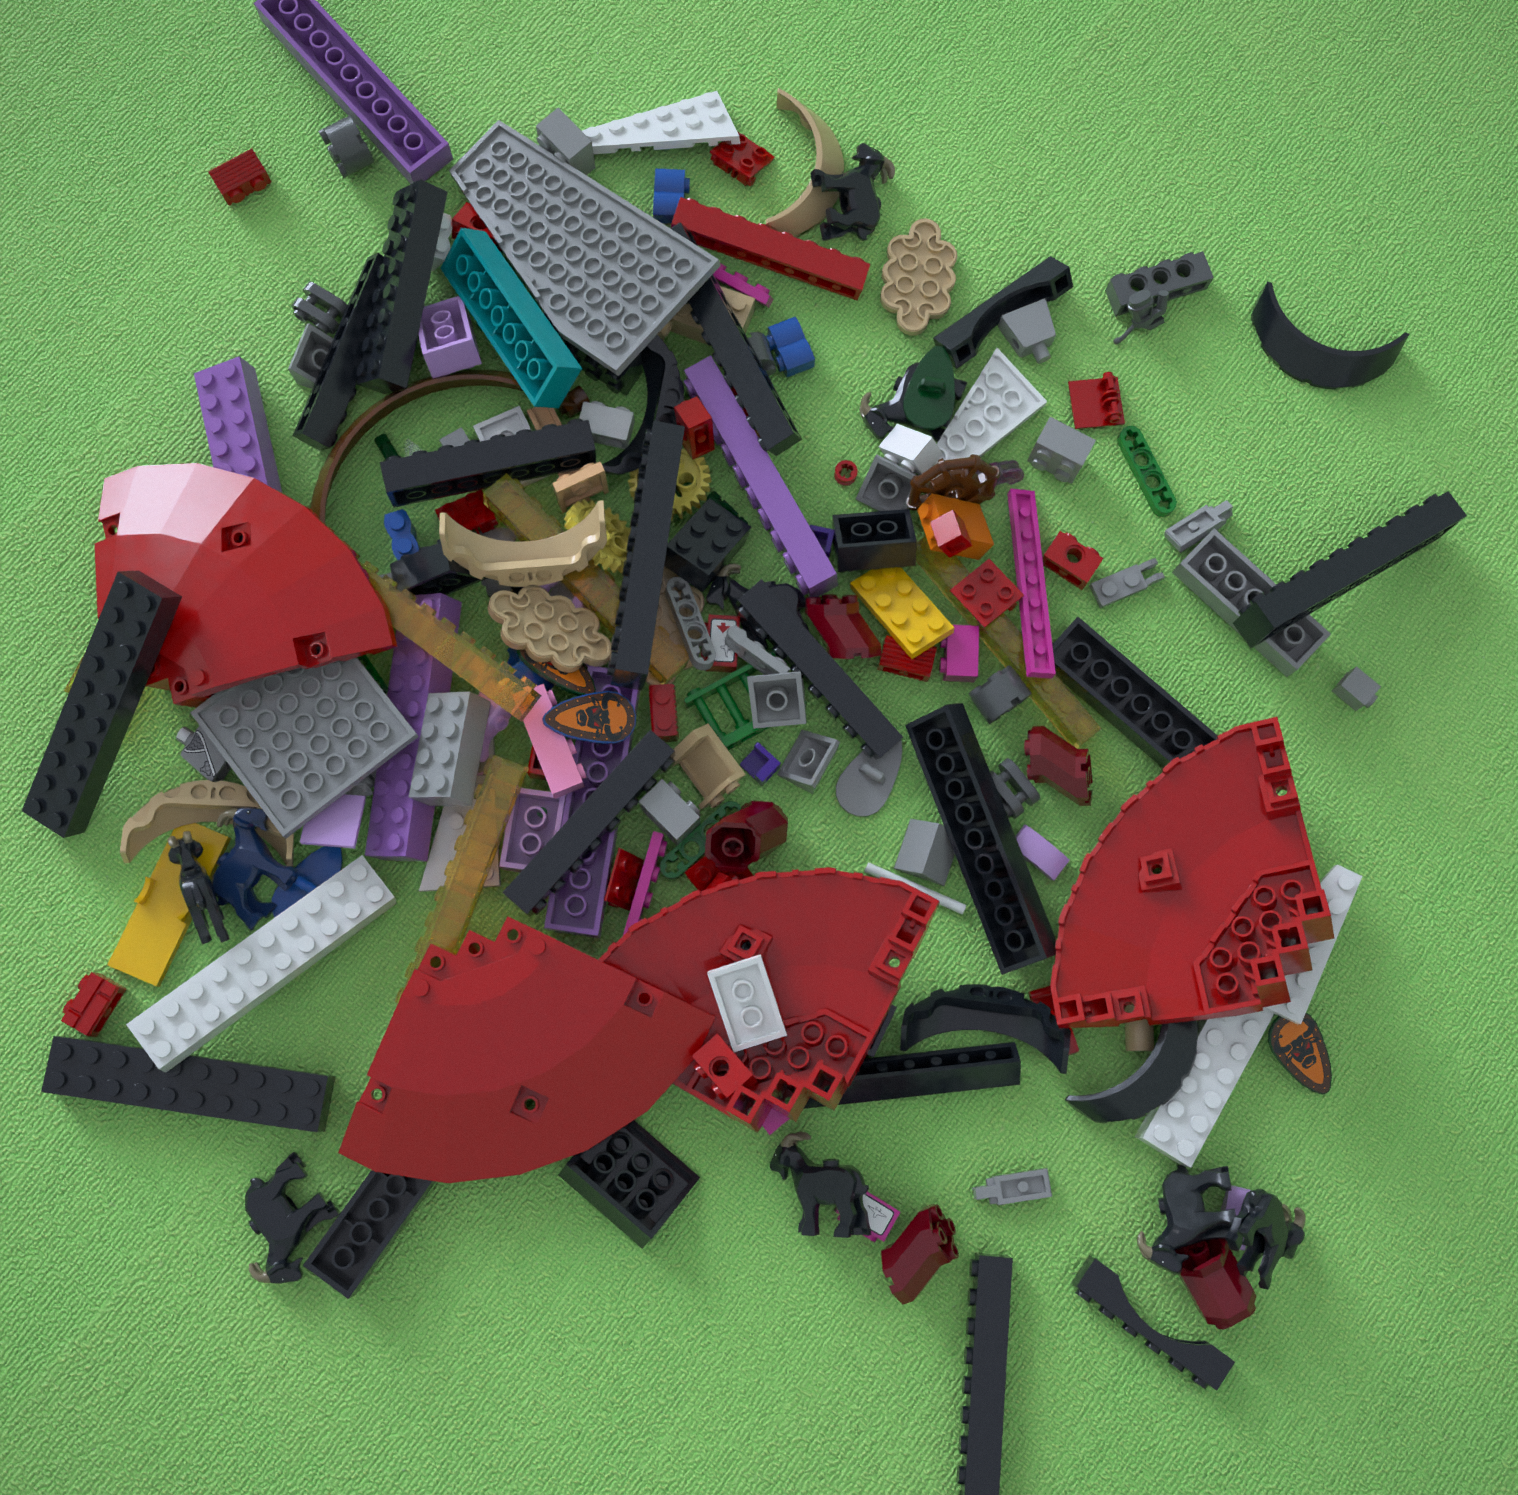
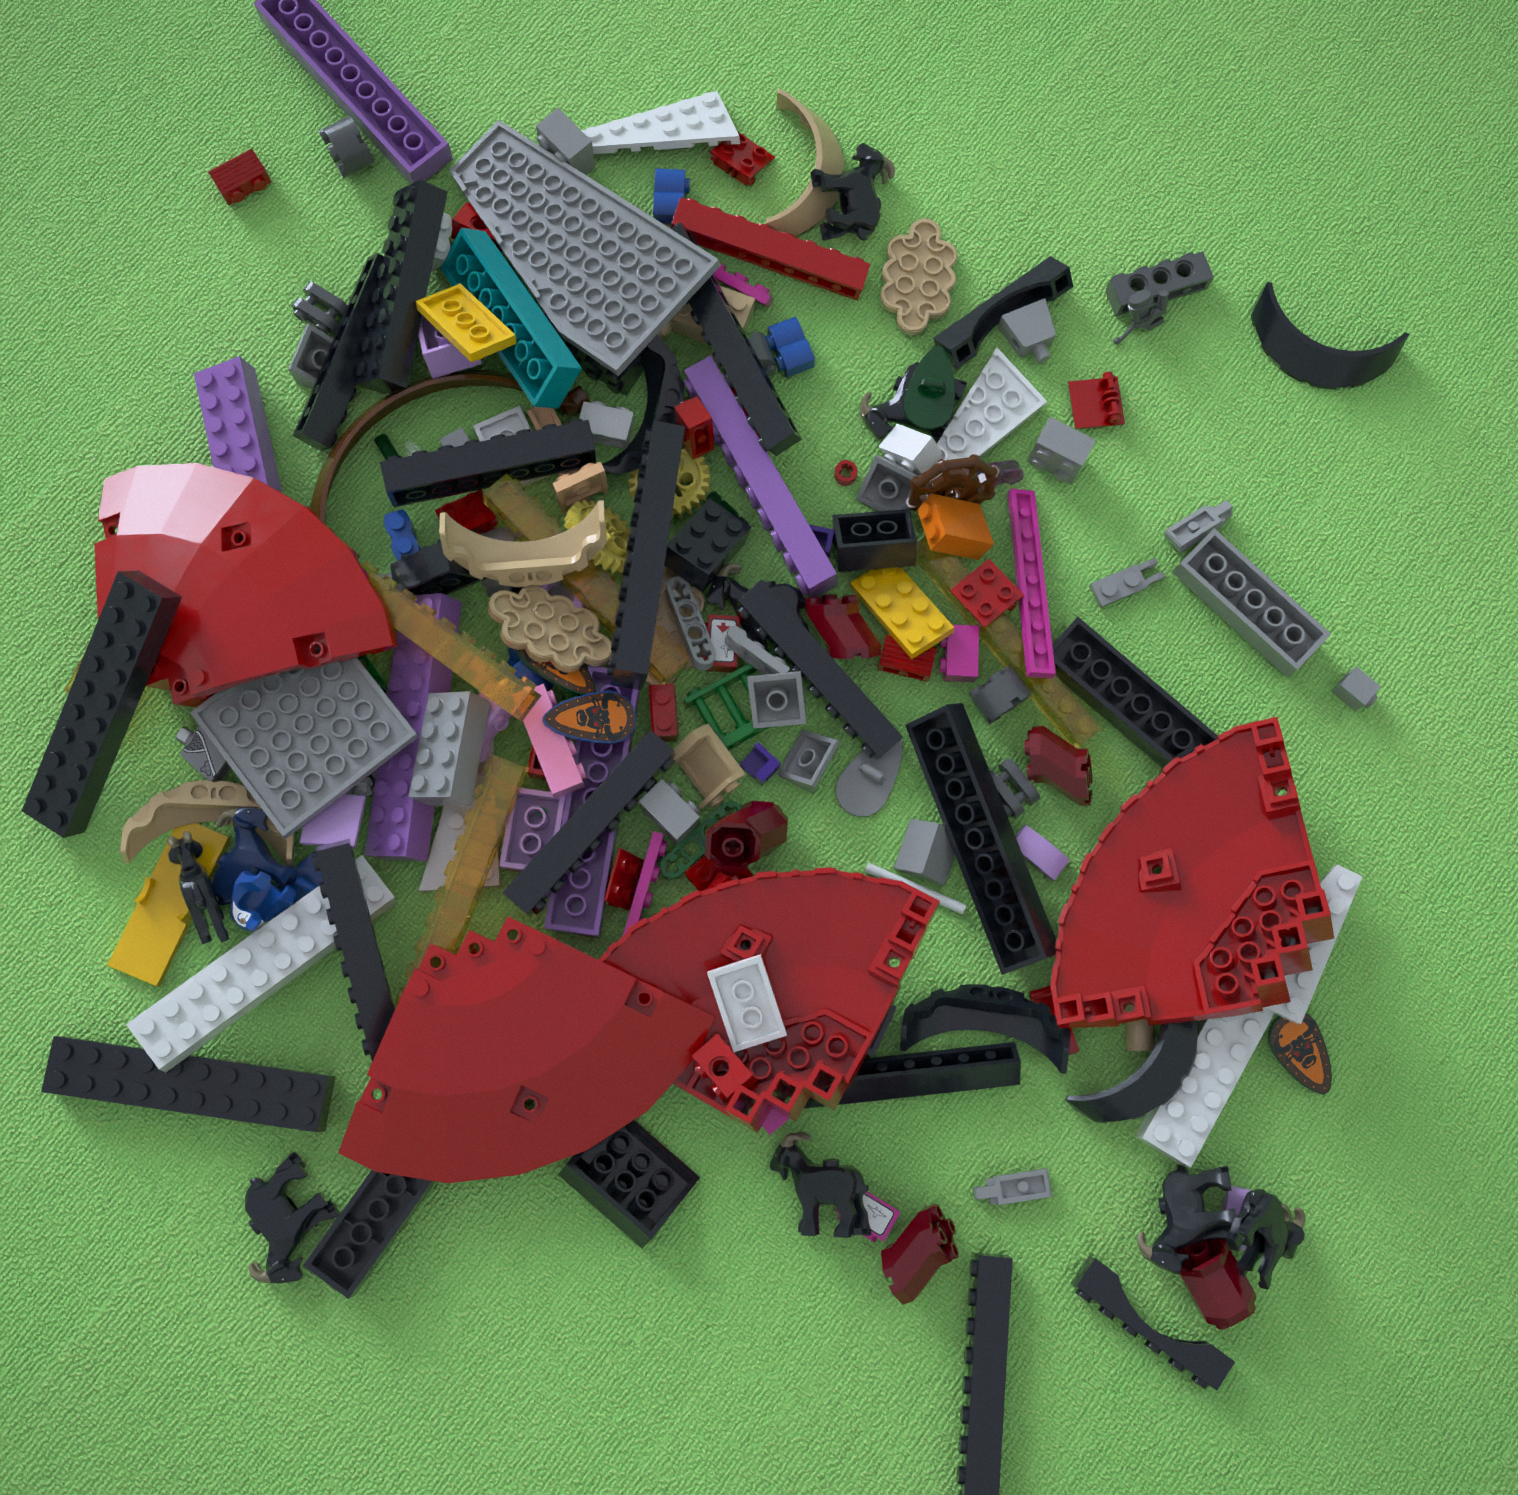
red brick [61,972,127,1037] -> none
panel [930,510,972,558] -> none
red brick [1042,531,1104,590] -> none
green beam [1117,426,1177,517] -> none
black brick [1233,491,1467,649] -> none
none -> blue piece [230,871,297,933]
none -> black brick [312,839,395,1062]
none -> yellow plate [416,284,516,363]

